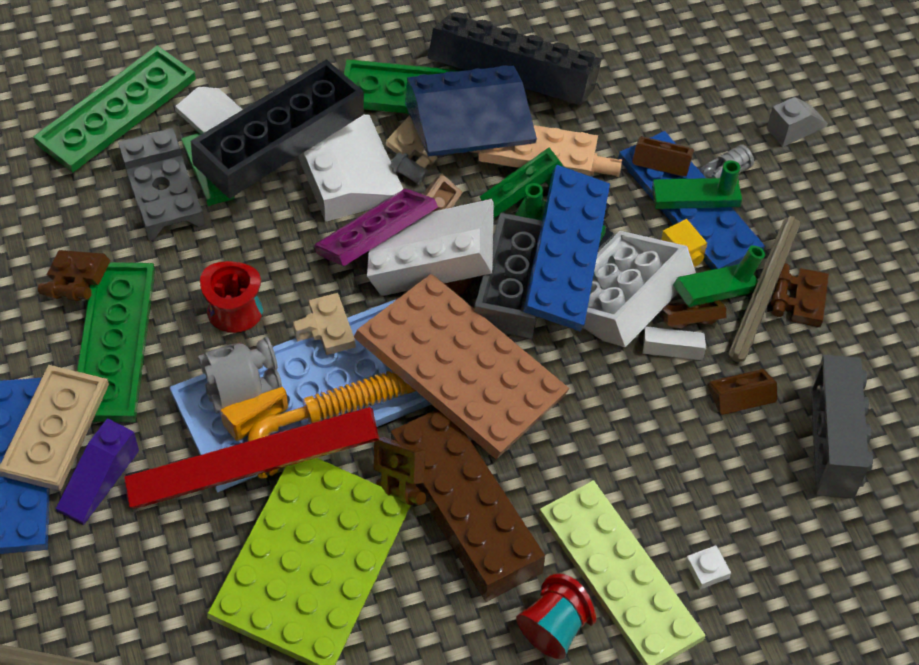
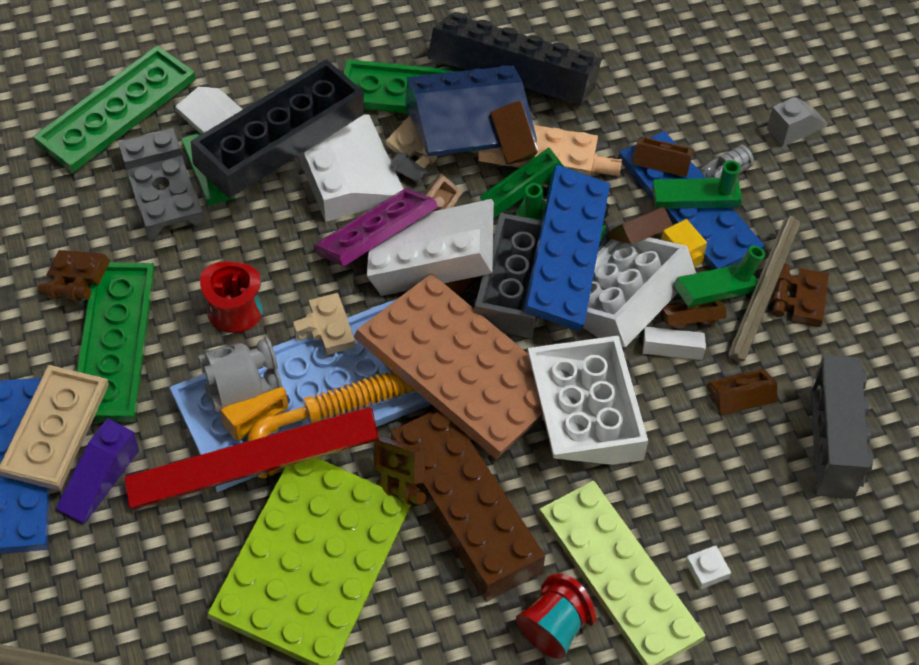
none -> reddish brown slope [490,101,538,165]
none -> white slope [527,336,648,465]
none -> reddish brown slope [607,207,672,244]

